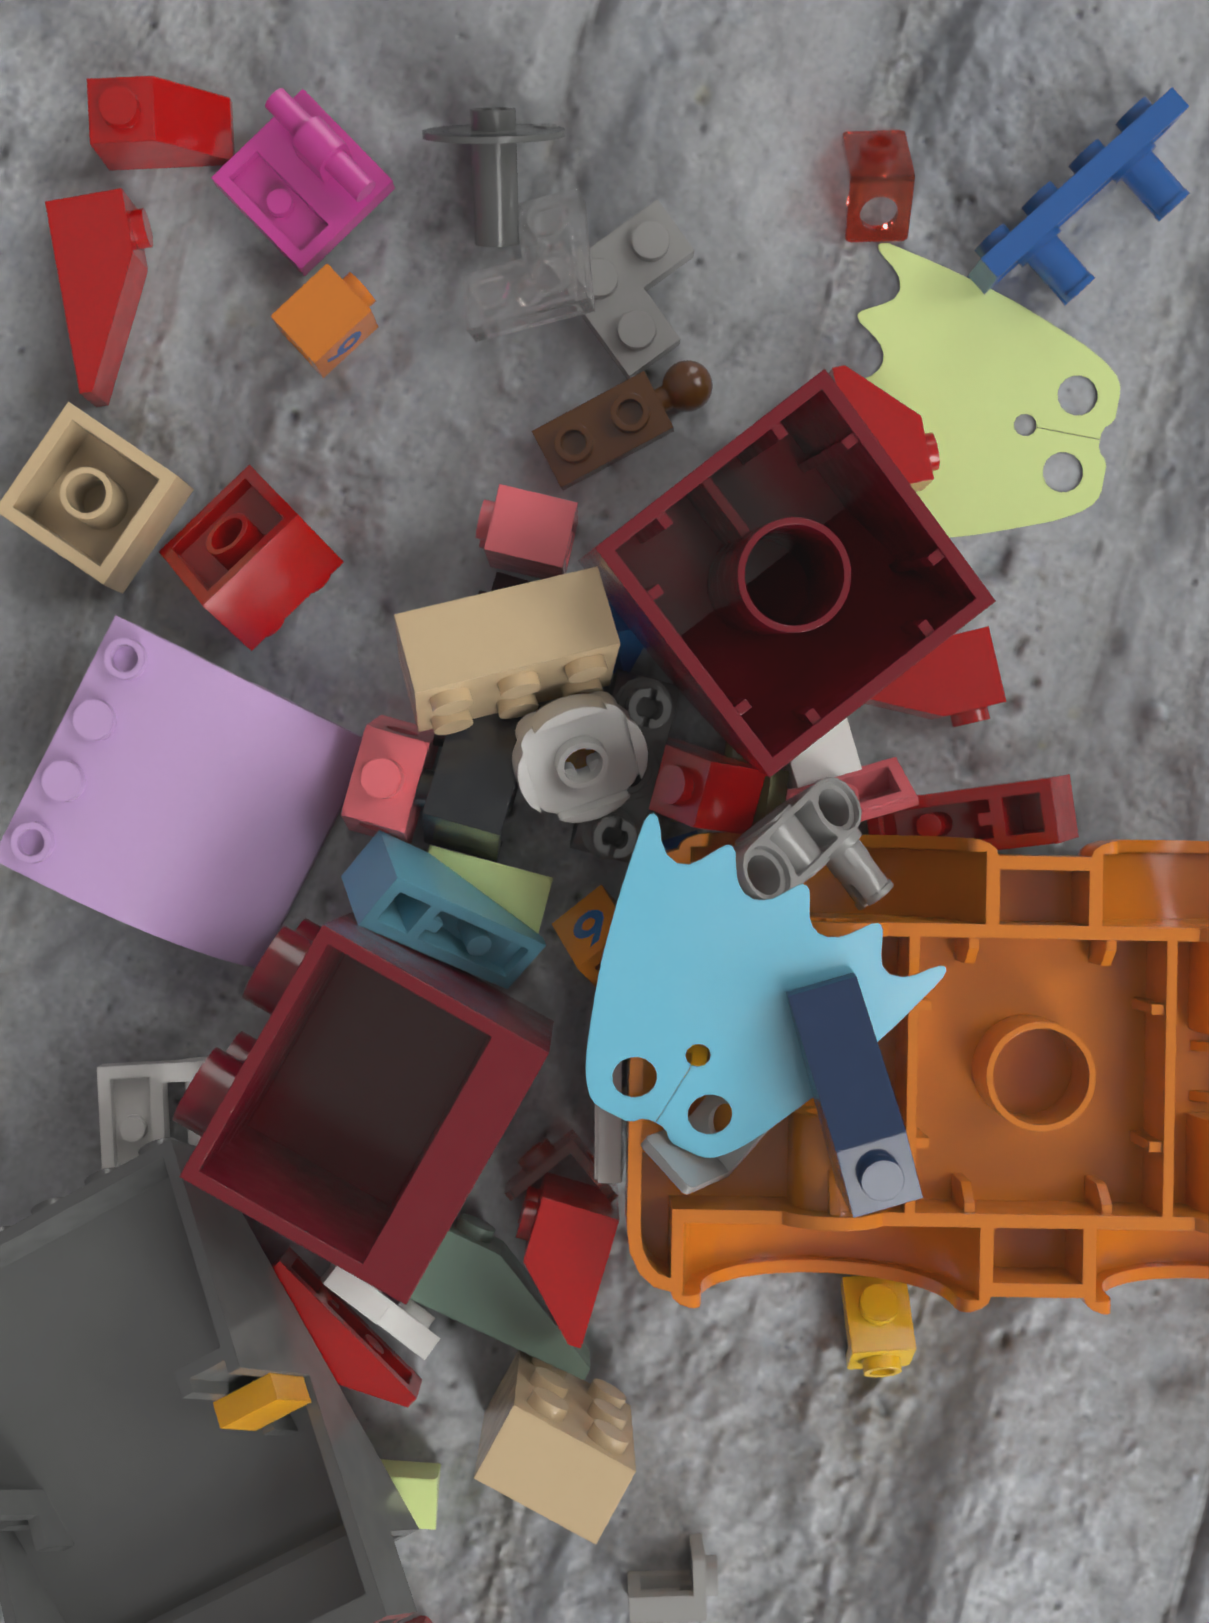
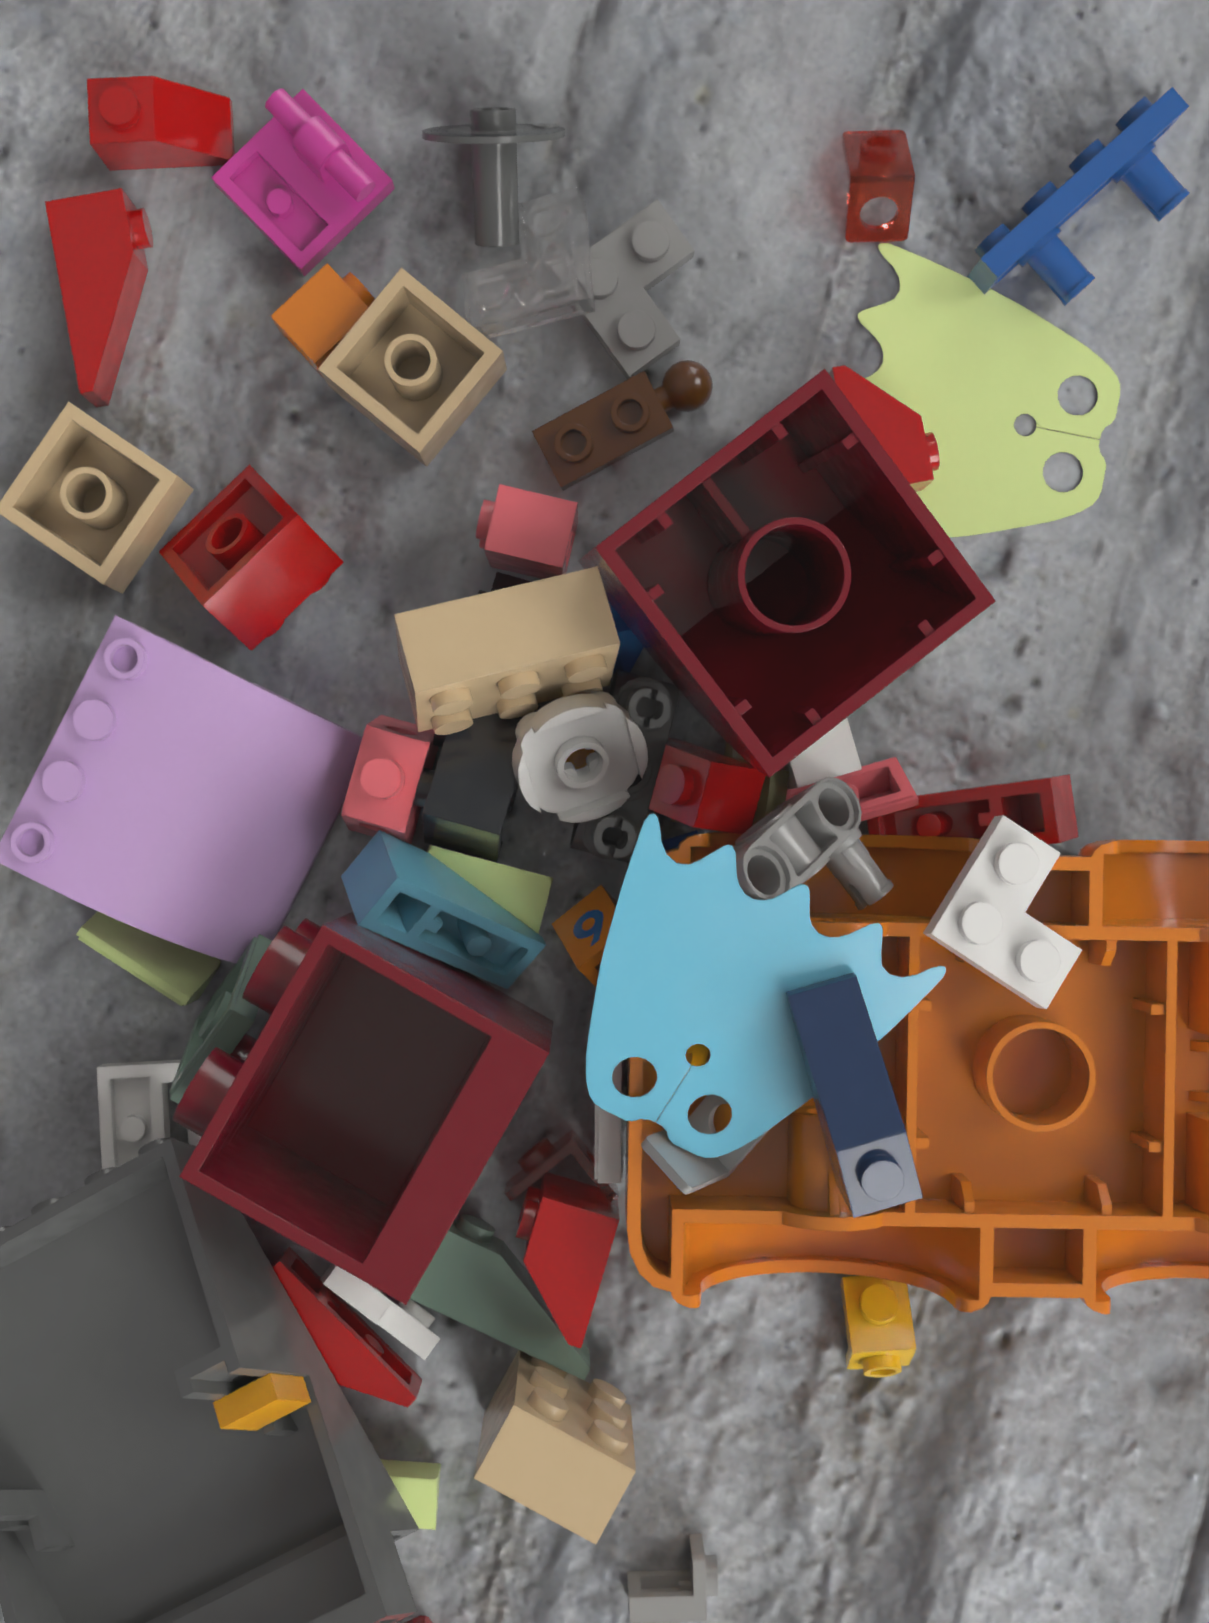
red slope [865,626,1007,728] -> none
none -> yellowish green slope [76,911,221,1006]
none -> sand green tile [169,934,272,1104]
none -> tan brick [318,267,507,467]
none -> white plate [923,815,1082,1009]

